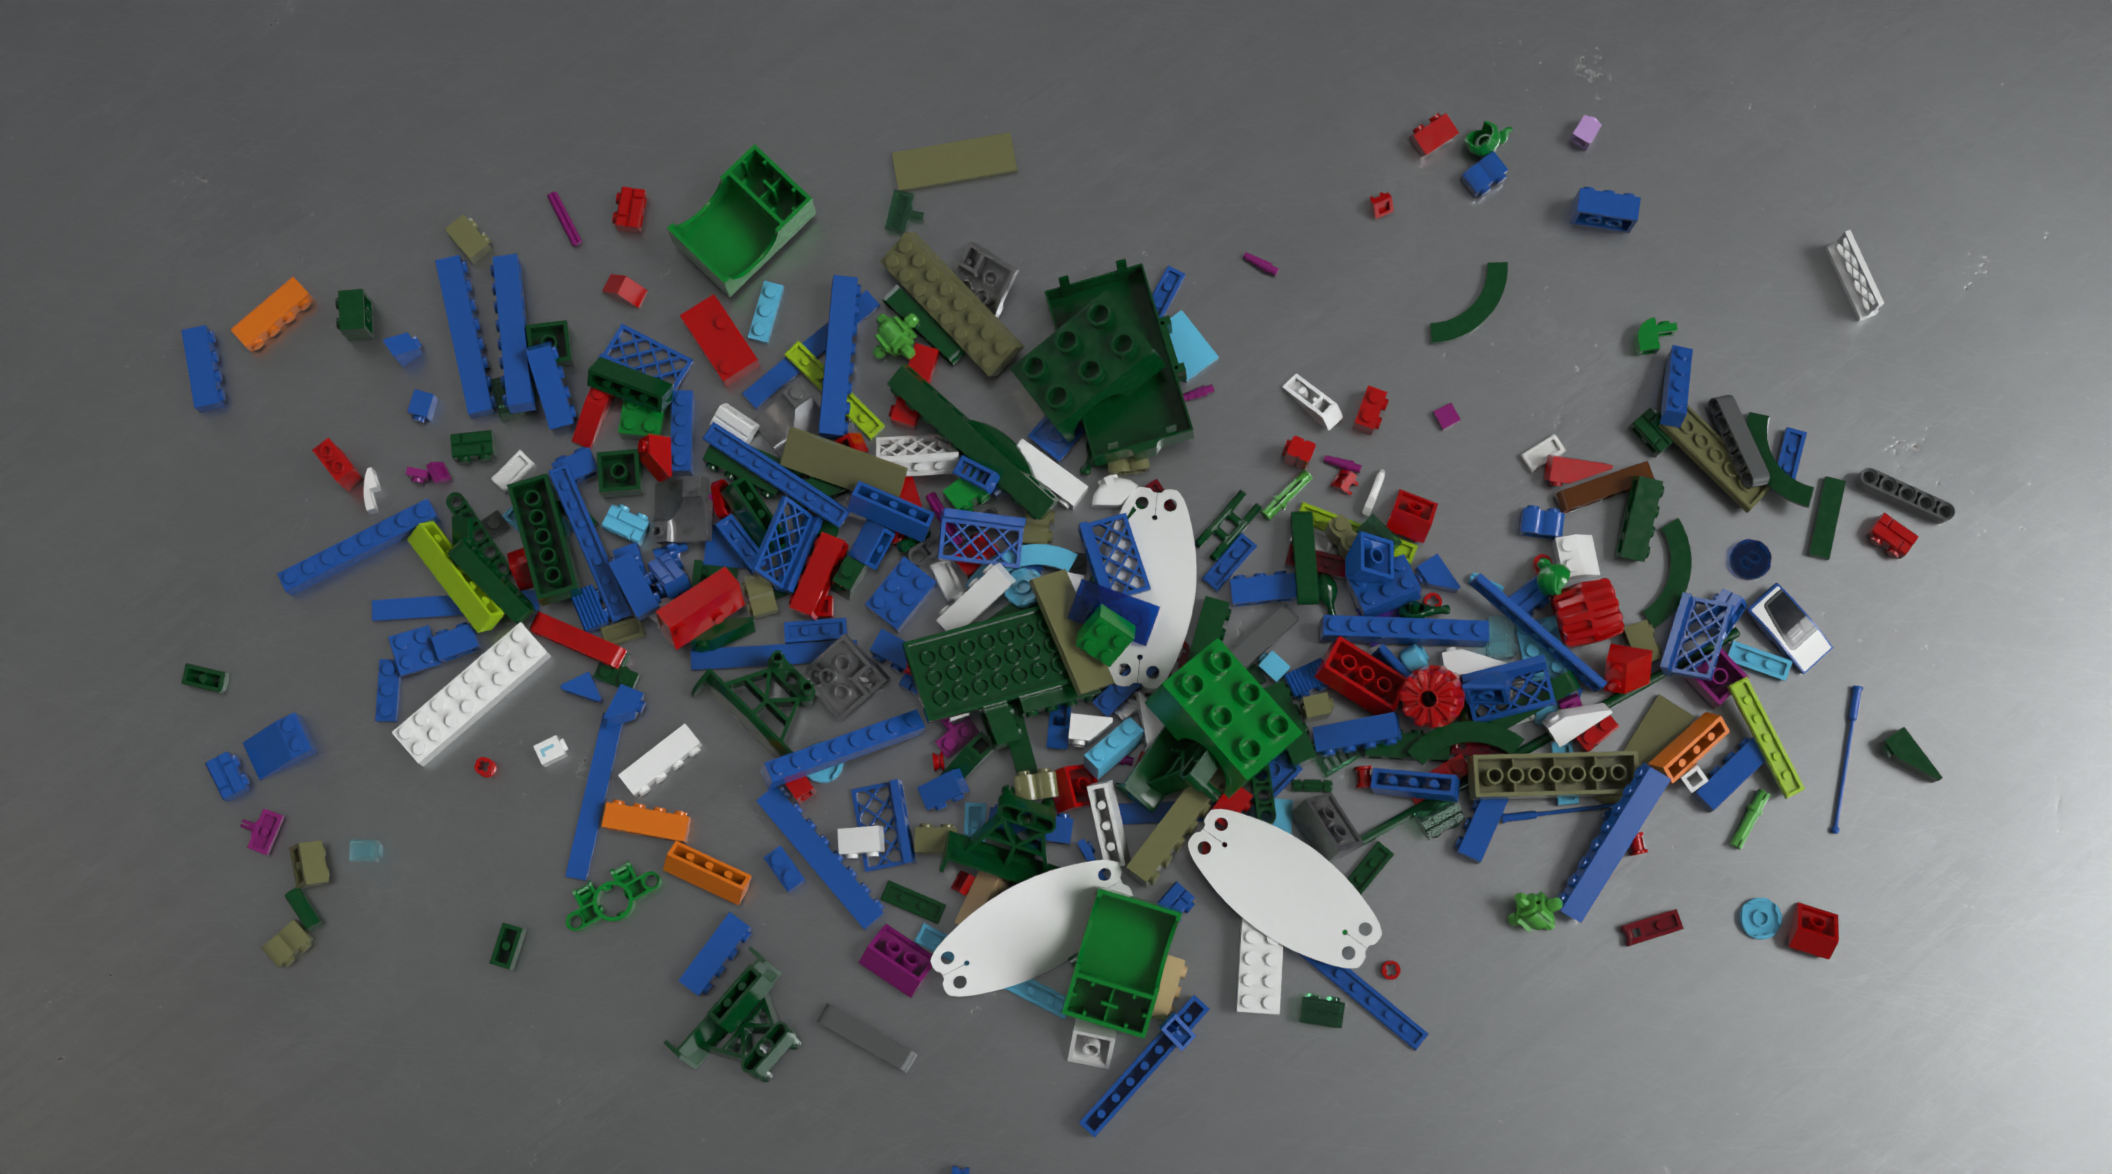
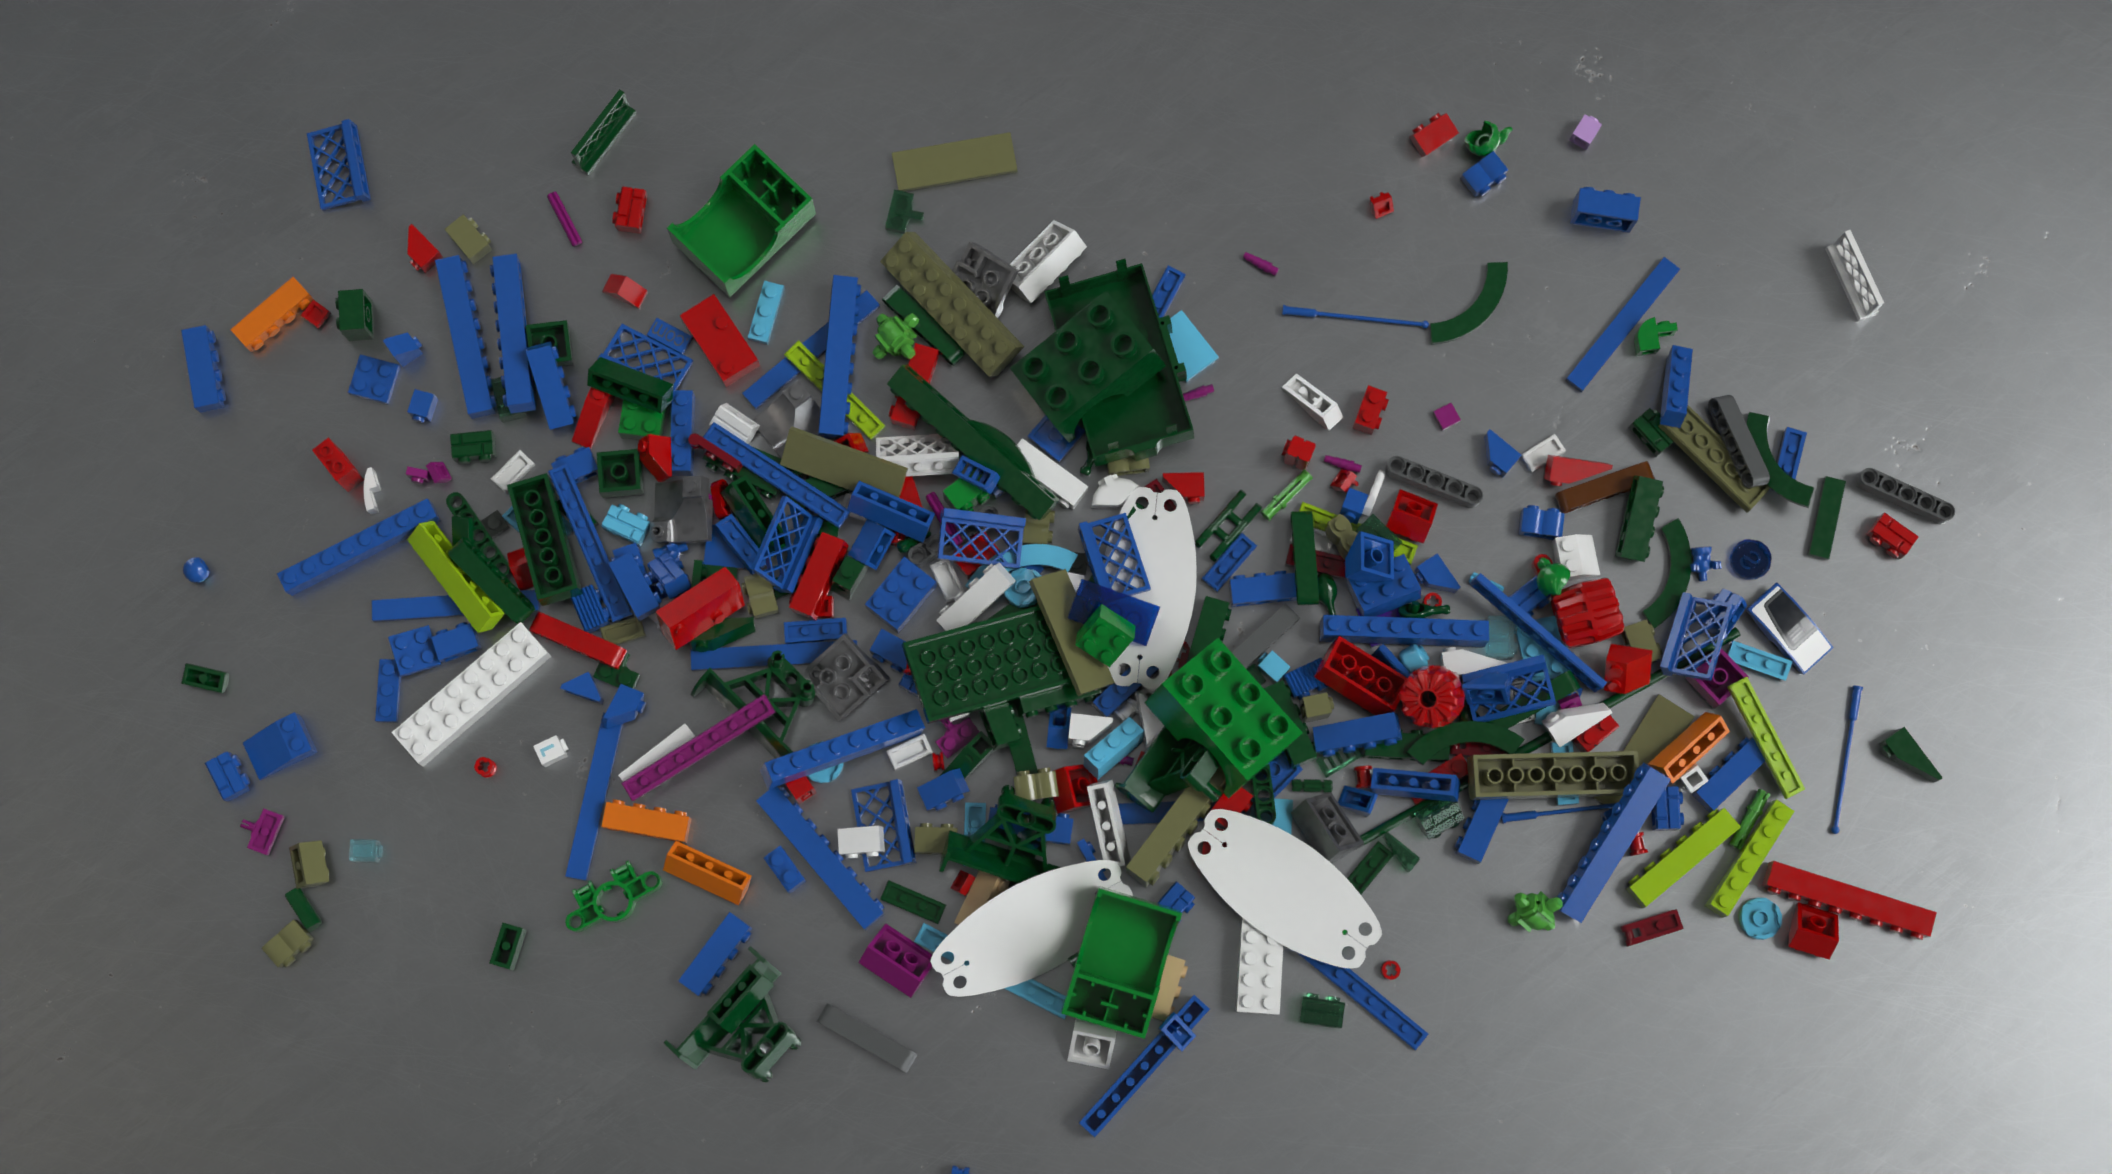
none -> blue piece [183,557,210,583]
none -> red plate [301,299,331,329]
none -> blue fence [307,119,371,210]
none -> blue plate [348,354,401,405]
none -> red slope [407,224,443,273]
none -> dark green fence [571,89,636,176]
none -> magenta tile [621,694,776,801]
none -> blue tile [647,318,693,354]
none -> dark red plate [688,433,743,473]
none -> white tile [886,734,933,771]
none -> white slope [1010,220,1087,303]
none -> red slope [1162,472,1205,504]
none -> blue piece [1282,305,1429,329]
none -> blue slope [1338,785,1378,817]
none -> blue brick [1339,488,1368,525]
none -> clear green slope [1382,832,1420,873]
none -> dark grey beam [1385,456,1483,508]
none -> blue slope [1484,429,1522,477]
none -> blue tile [1566,257,1680,392]
none -> lime brick [1626,808,1741,908]
none -> blue brick [1651,786,1684,831]
none -> blue piece [1691,546,1722,581]
none -> lime brick [1705,800,1795,918]
none -> red brick [1762,861,1937,940]

